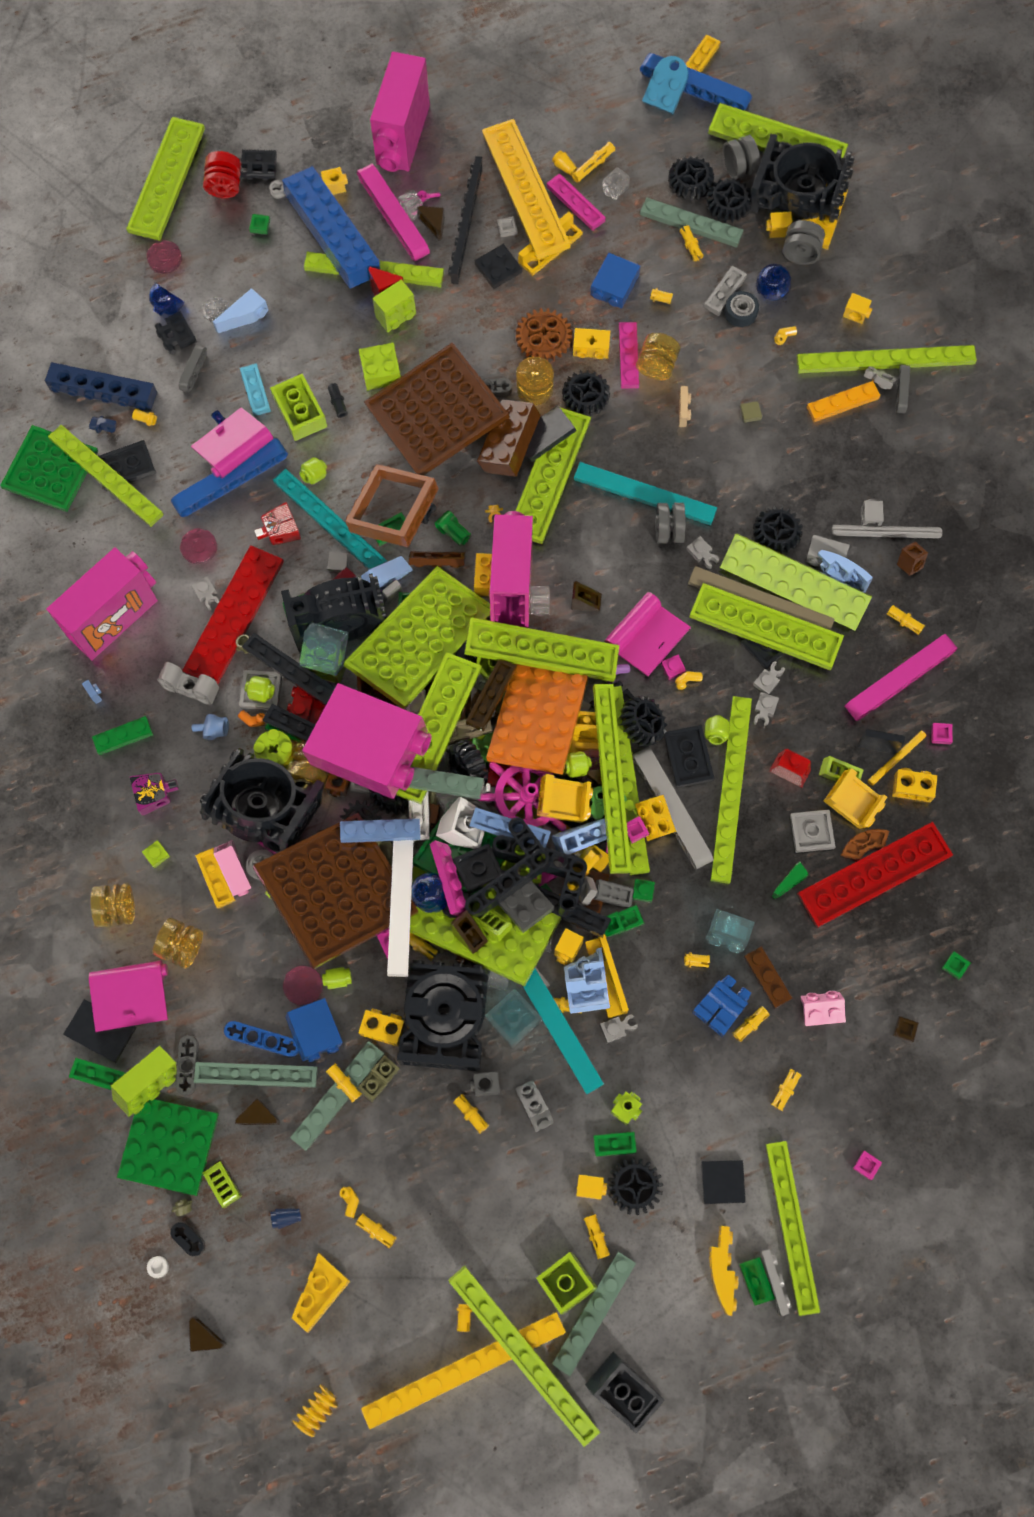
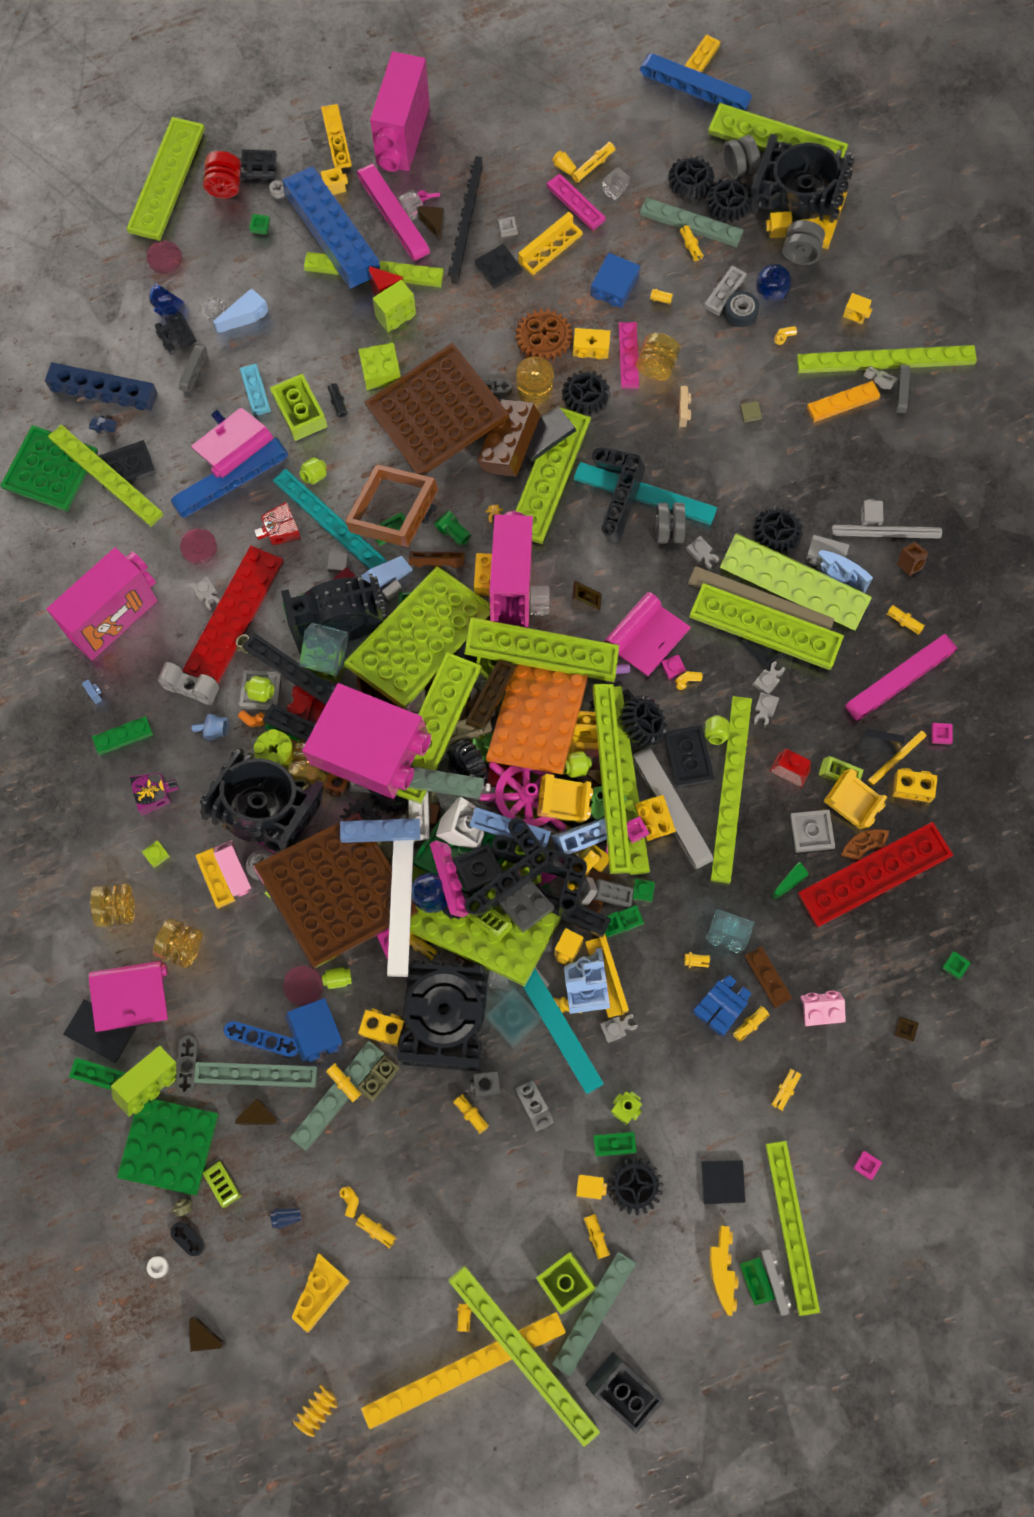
yellow pin [132,408,157,426] -> none
dark brown slope [451,910,488,954] -> none
yellow plate [482,119,571,259] -> none
dark azure plate [642,56,689,114] -> none
none -> yellow slope [321,104,352,169]
none -> black beam [592,447,645,543]

